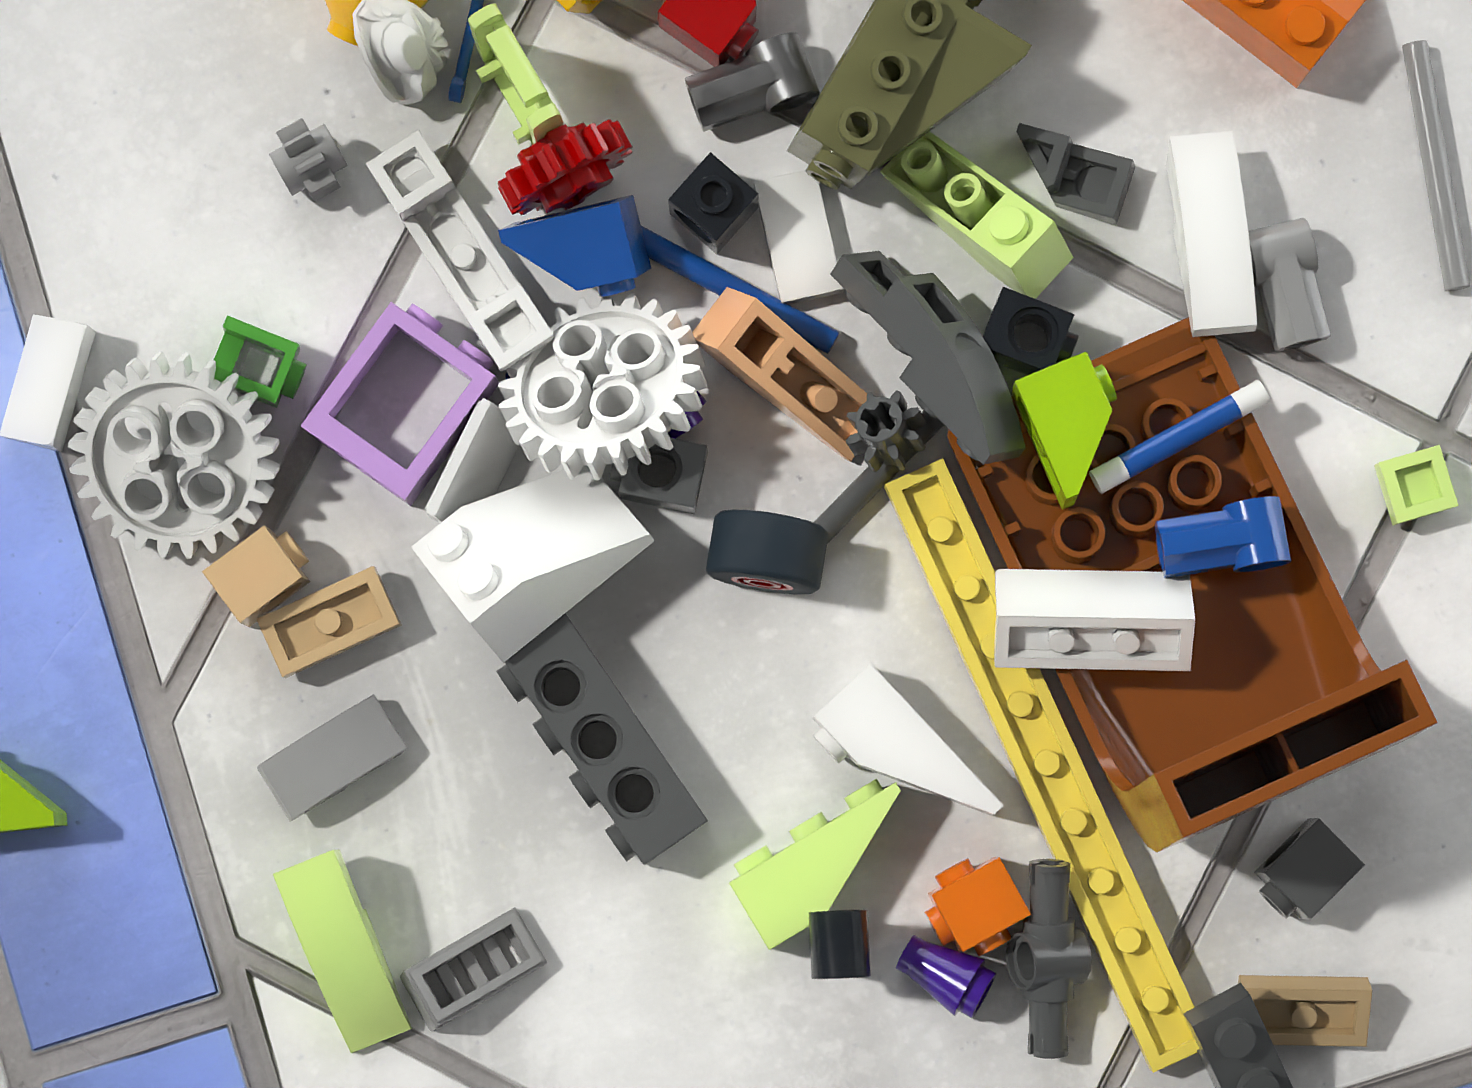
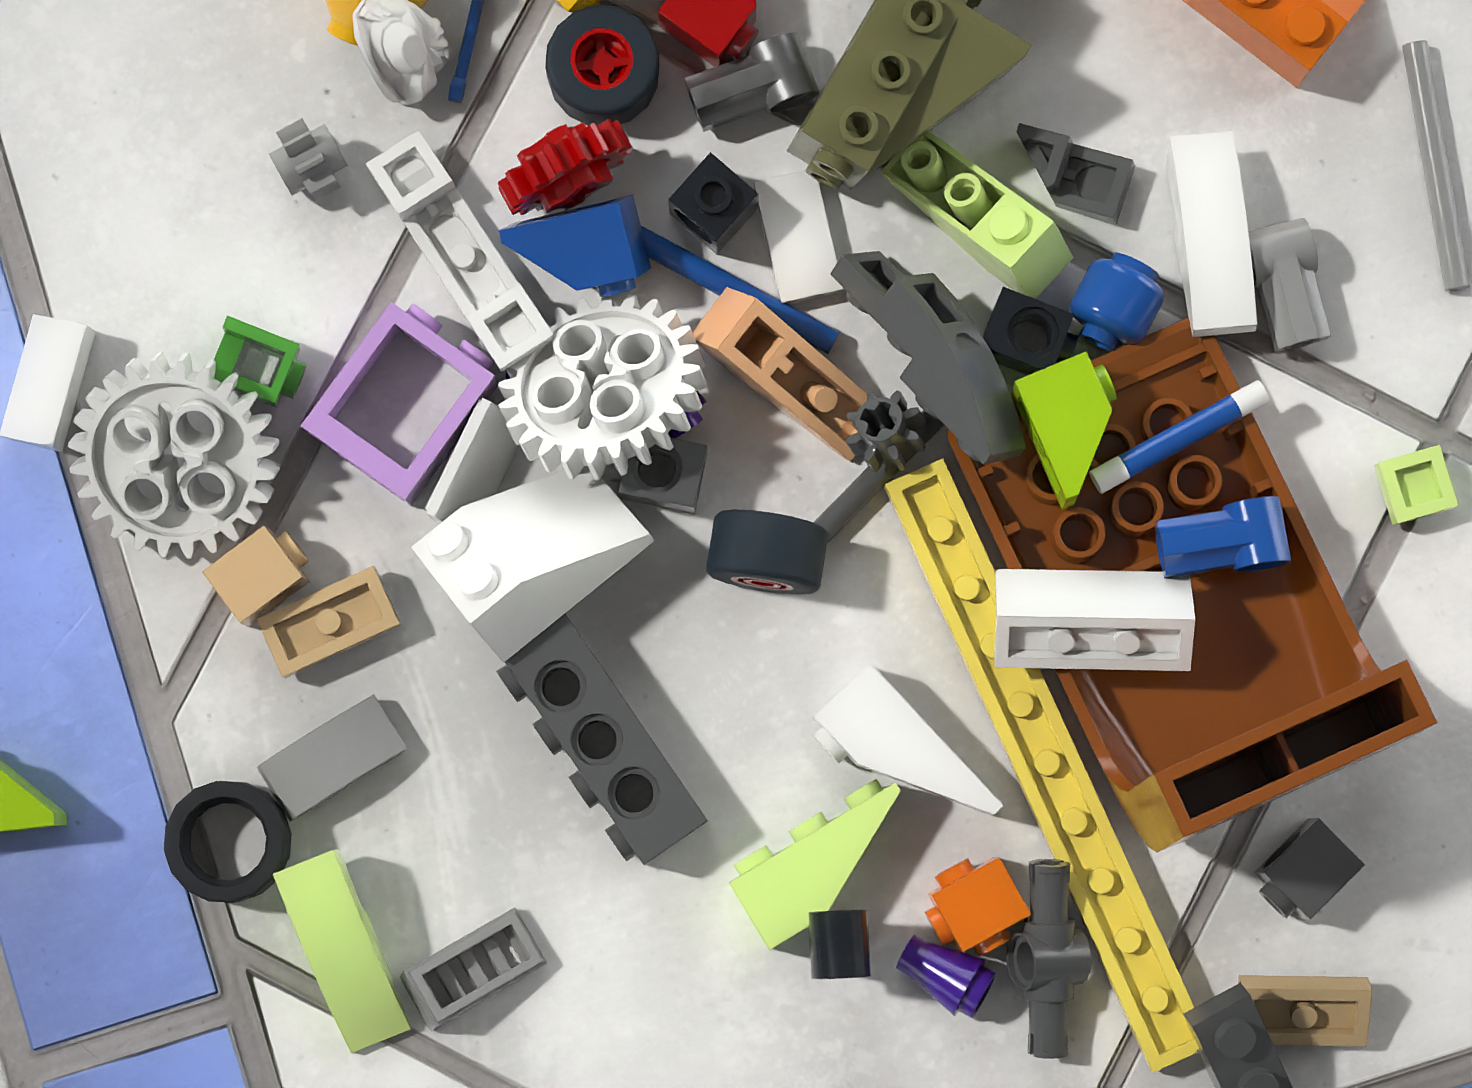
yellowish green container [468,3,563,145] -> none
none -> black tyre [164,781,292,903]
none -> black wheel [545,5,659,126]
none -> blue head [1070,252,1164,352]

